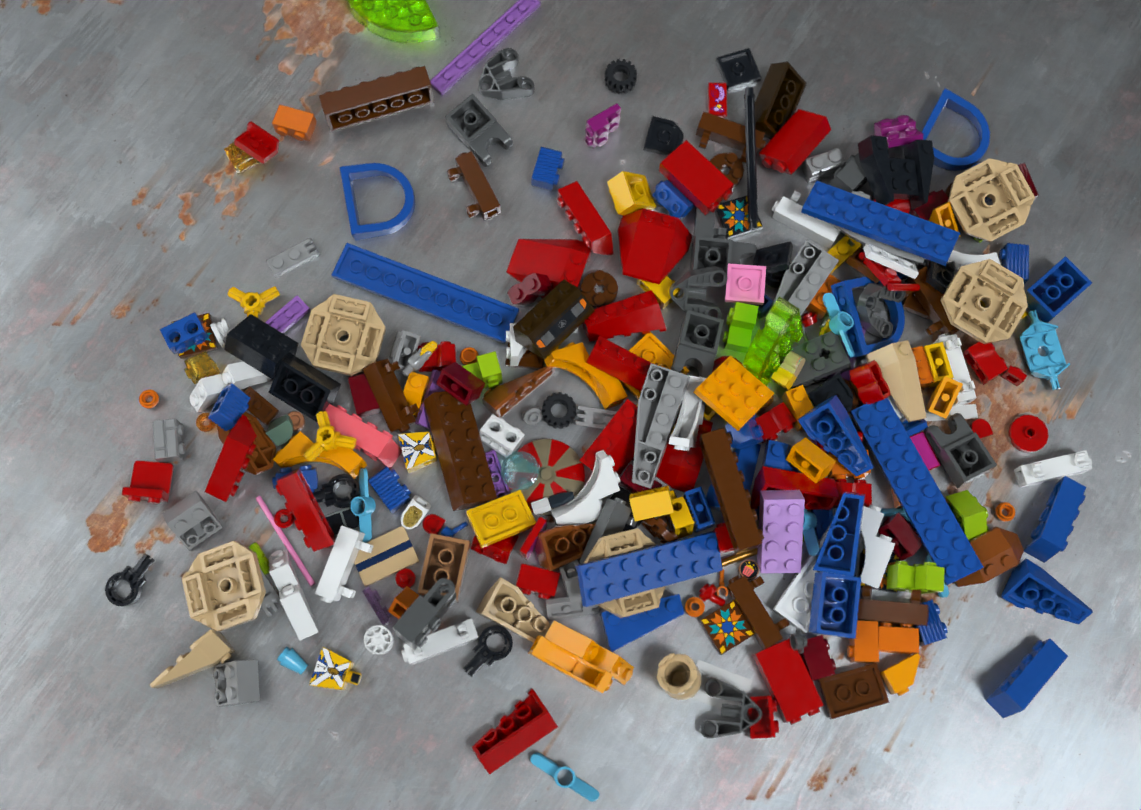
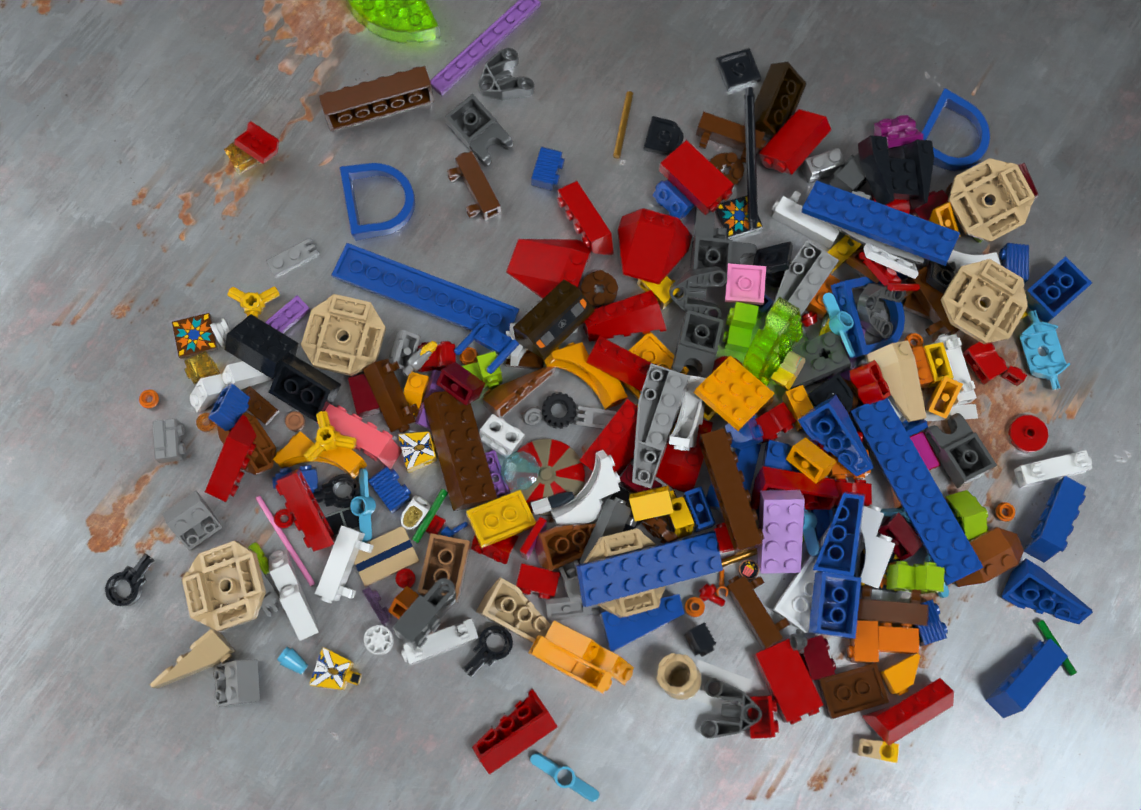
red bracket [122,461,174,504] -> none
blue brick [160,312,209,354] -> none
sand green brick [265,415,294,446] -> none
orange brick [272,104,317,141] -> none
dark red brick [507,273,553,306] -> none
magenta plate [584,103,621,149] -> none
black tyre [605,59,637,94] -> none
yellow slope [607,171,657,215] -> none
tile [699,600,755,655] -> none
red tile [708,83,727,118] -> none
red tile [970,419,993,439] -> none
none -> green bar [411,489,448,543]
none -> blue plate [454,322,519,374]
none -> pearl gold bar [613,91,633,159]
none -> black brick [684,623,716,657]
none -> leg [858,739,899,763]
none -> red wedge [862,678,954,746]
none -> orange plate [904,333,924,348]
none -> green bar [1036,619,1077,676]

